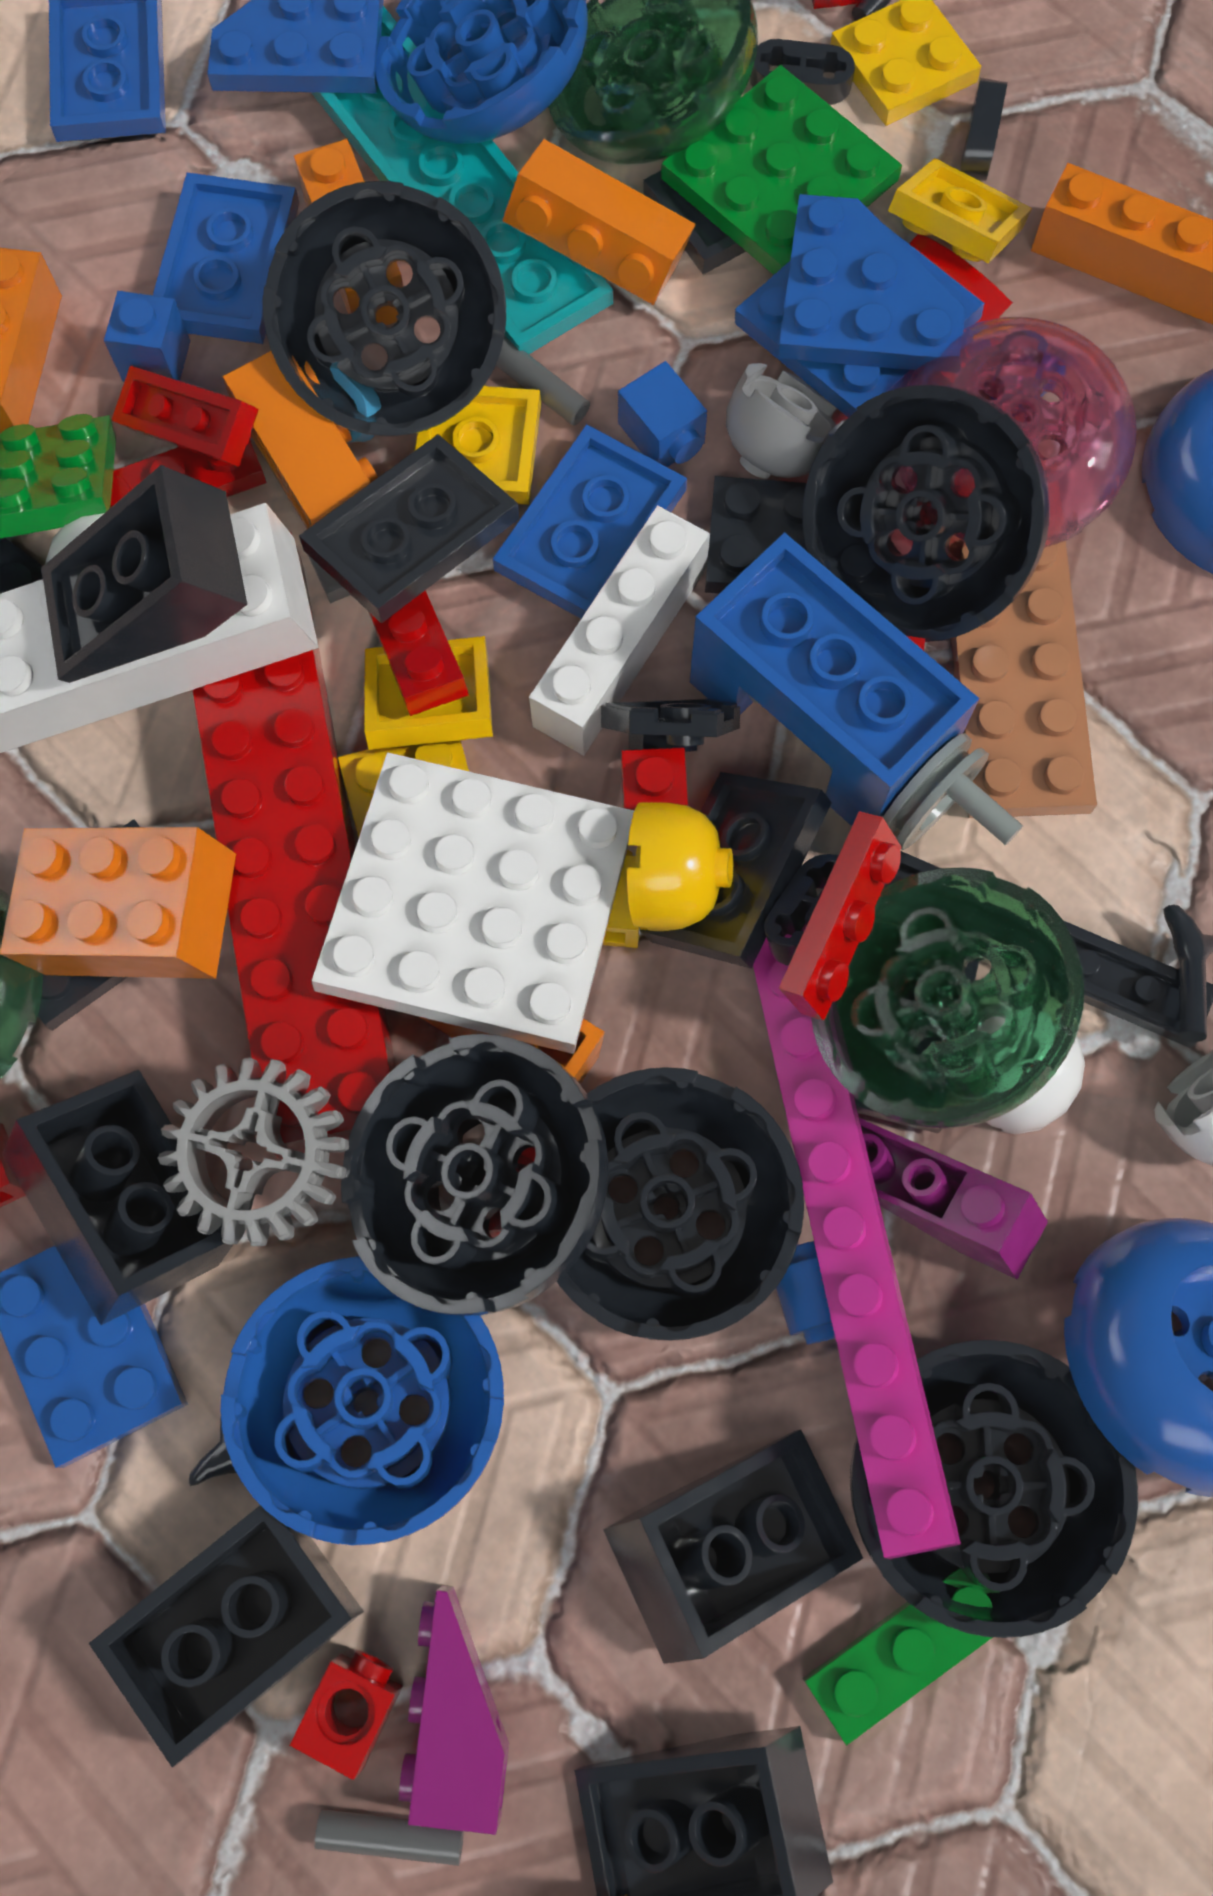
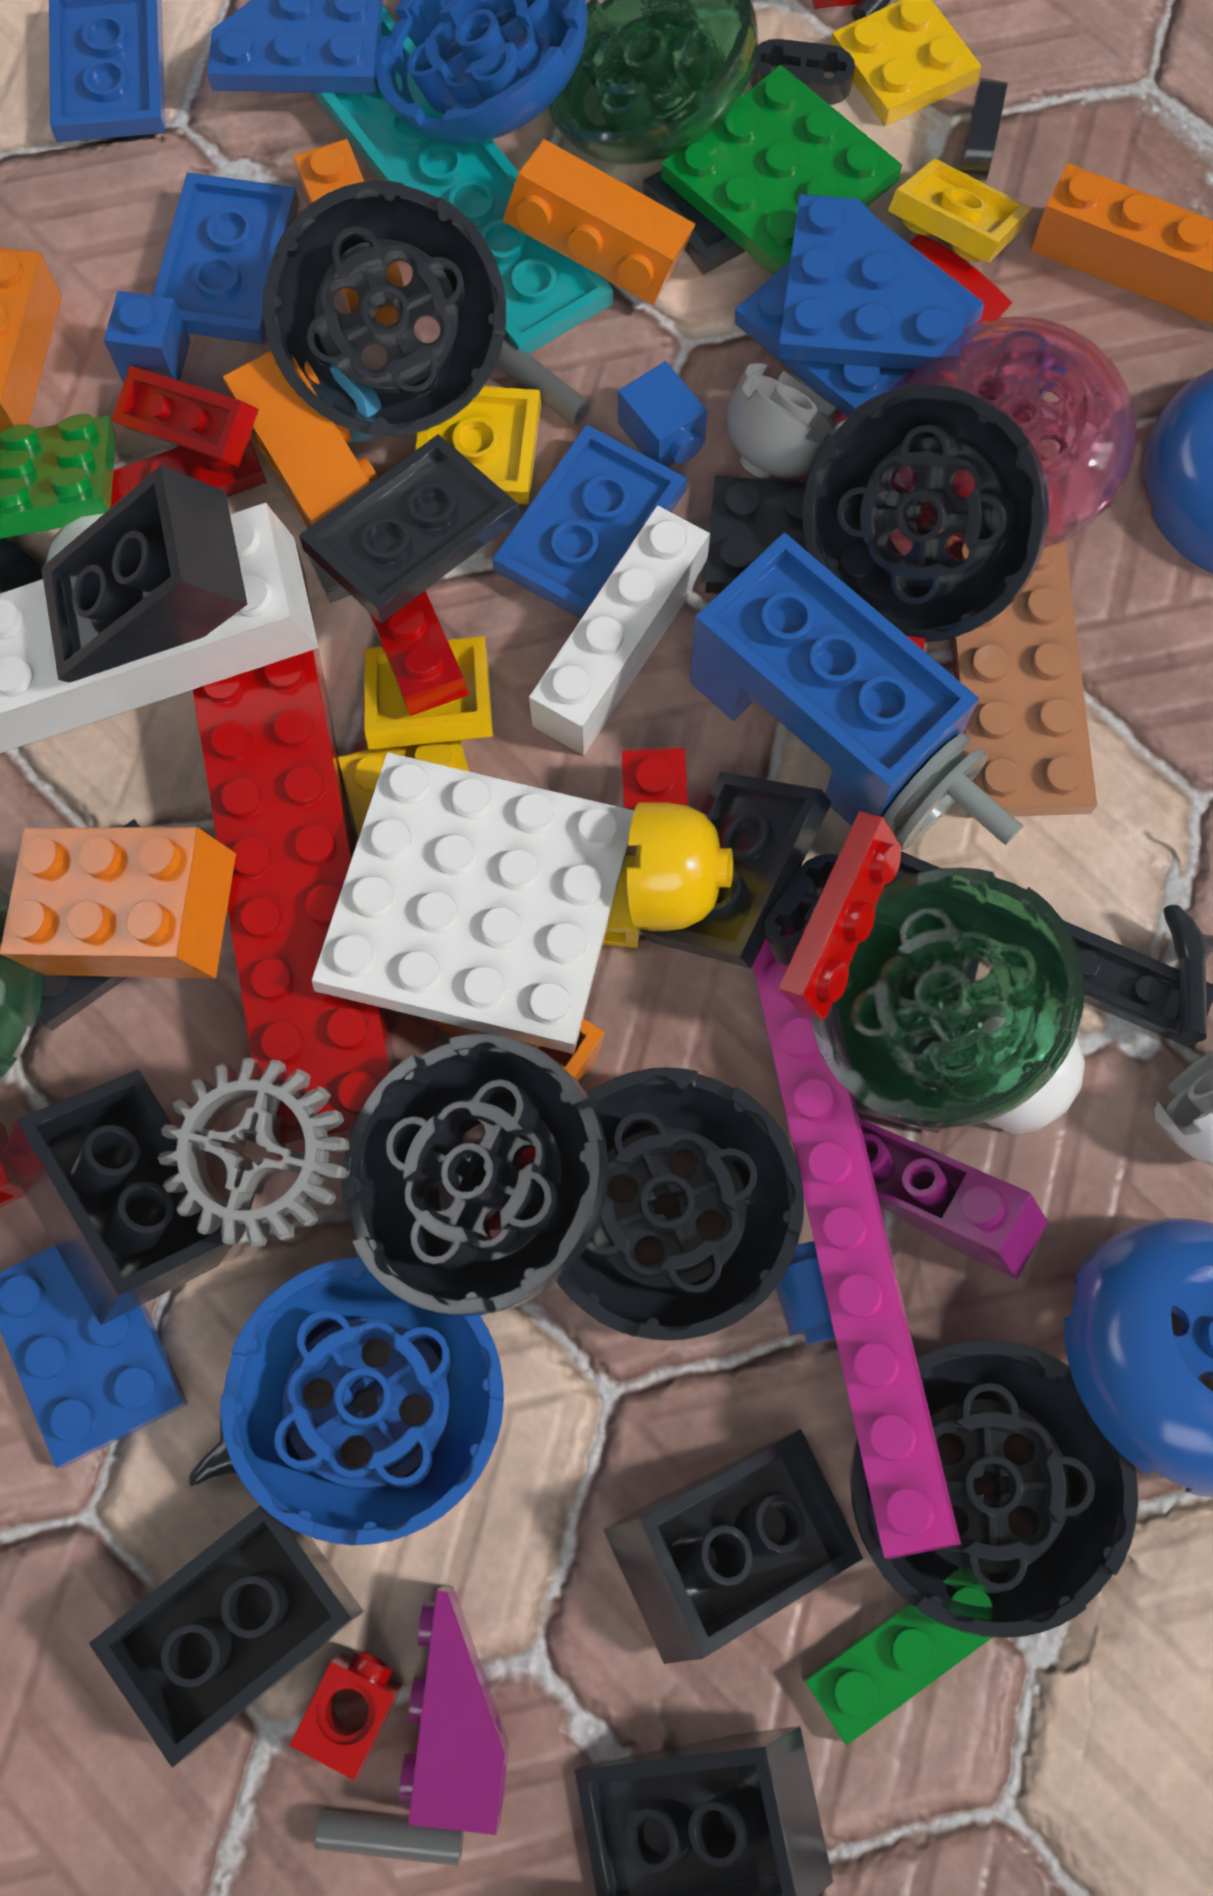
black plate [601,698,740,752] -> none

